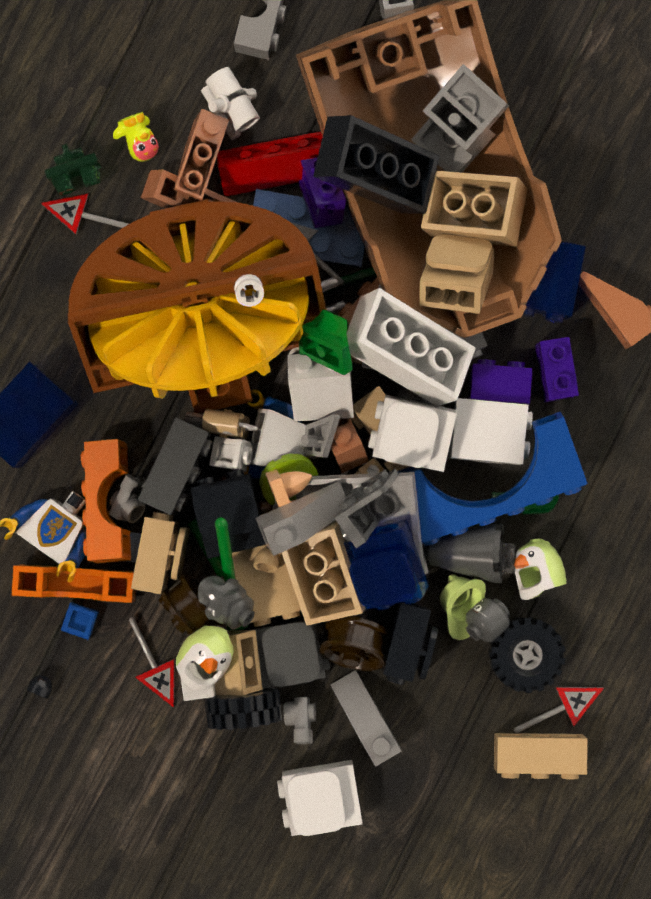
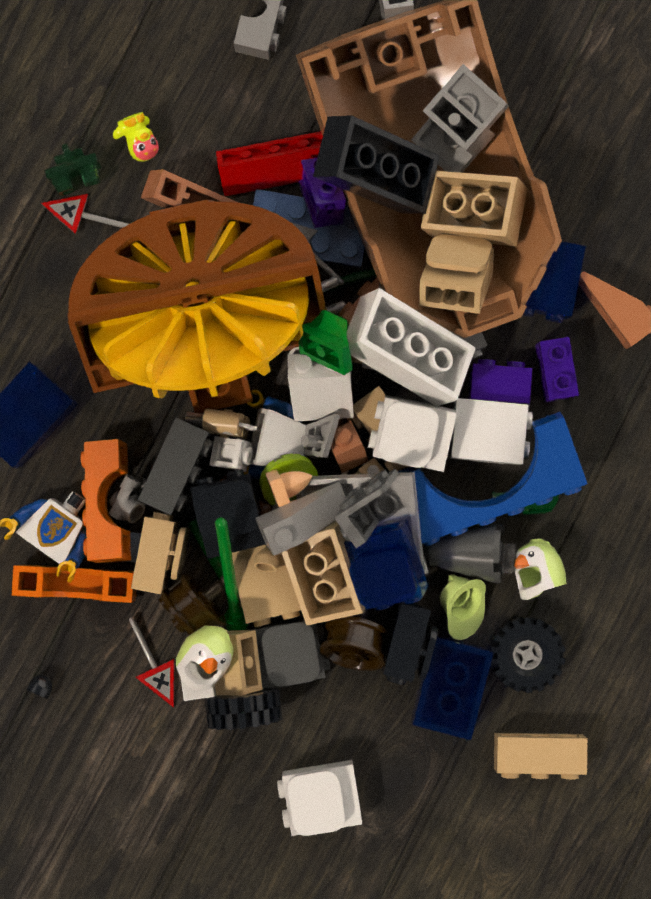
blue tile [61,602,99,640] -> none
nougat slope [174,109,229,201] -> none
dark grey head [198,576,255,630] -> none
white pin [201,67,260,140] -> none
white bush [234,274,264,307] -> none
light grey plate [284,697,316,744] -> none
light grey slope [330,670,402,767] -> none
dark grey head [465,598,510,642] -> none
piece [514,687,604,733] -> none
none -> clear blue brick [411,635,494,740]

